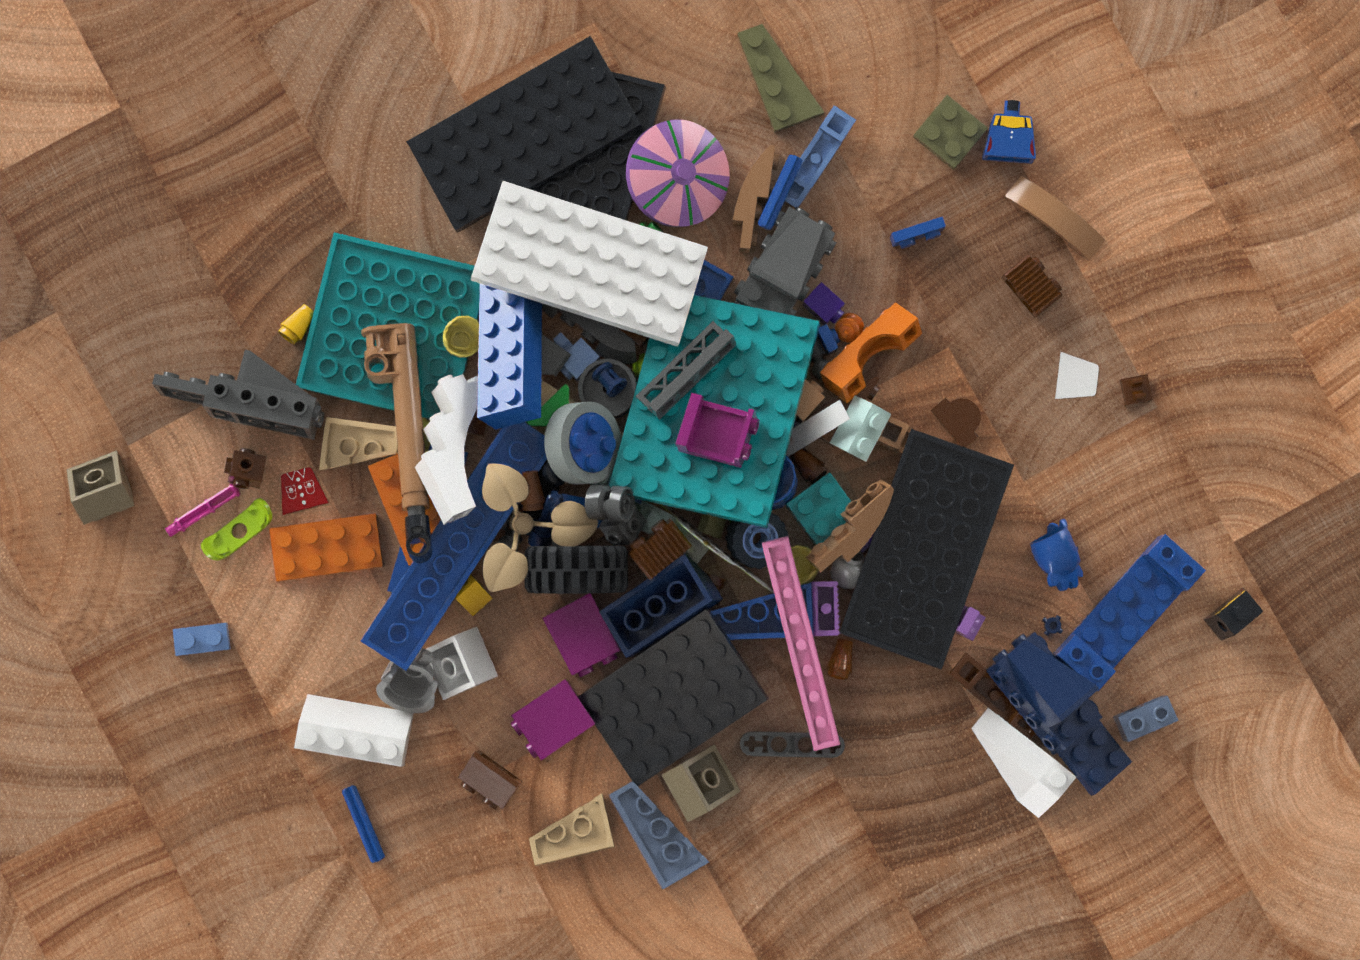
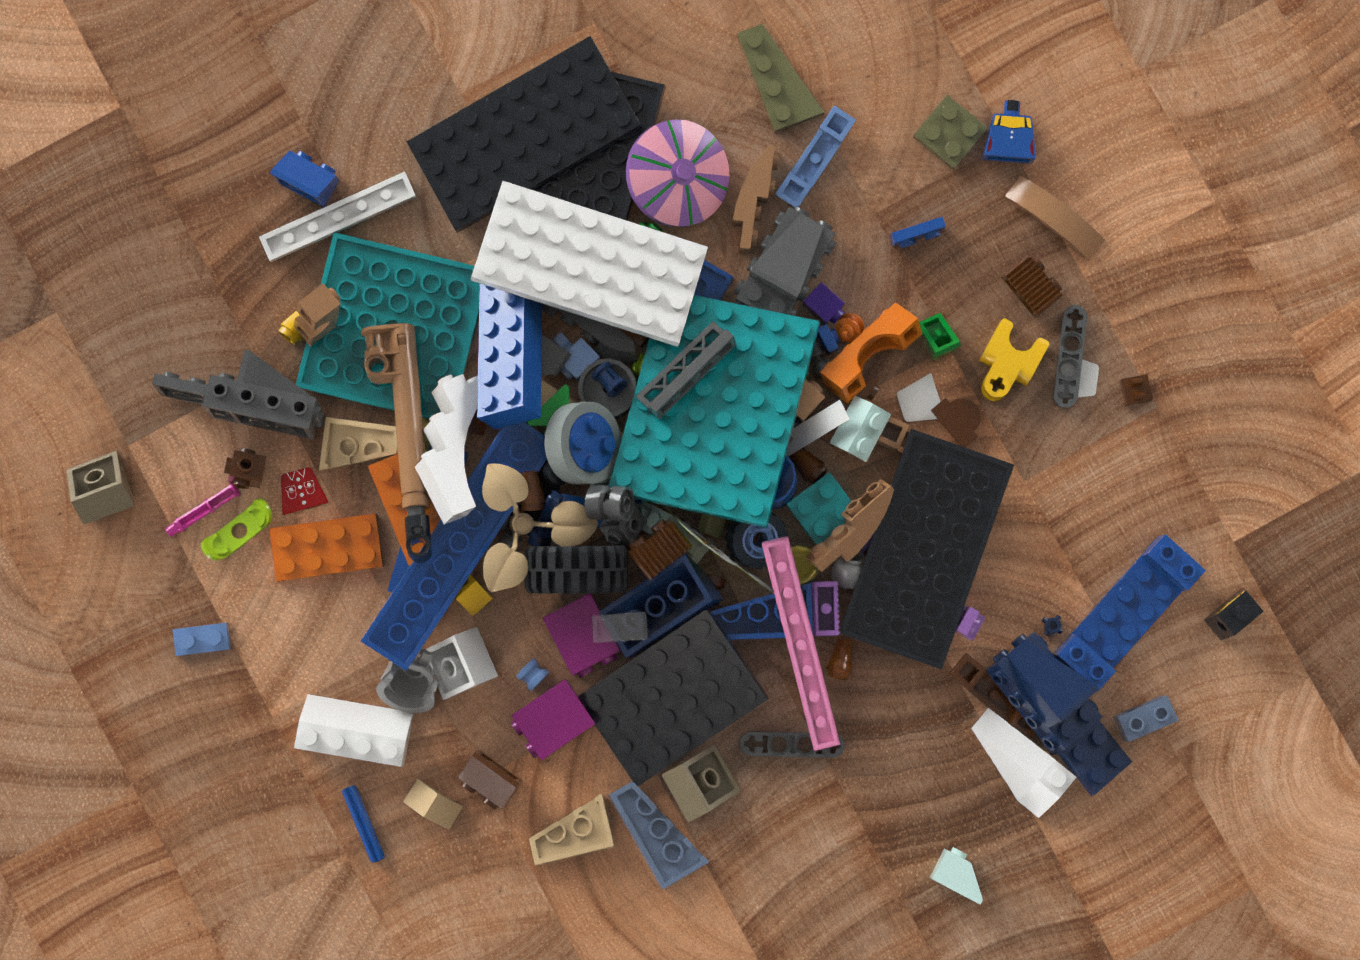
light yellow hair [443,316,479,358] -> none
magenta panel [675,393,760,468] -> none
blue axle [758,155,803,230] -> none
blue piece [1030,519,1083,591] -> none
none -> white plate [259,172,416,262]
none -> blue slope [270,150,340,208]
none -> medium nougat arch [293,283,341,347]
none -> tan slope [403,779,464,830]
none -> medium blue wheel [516,658,550,691]
none -> clear tile [592,612,648,643]
none -> white sticker [897,373,941,422]
none -> green slope [919,313,961,361]
none -> light aqua slope [930,847,983,905]
none -> yellow piece [979,318,1049,401]
none -> dark grey beam [1053,305,1087,409]

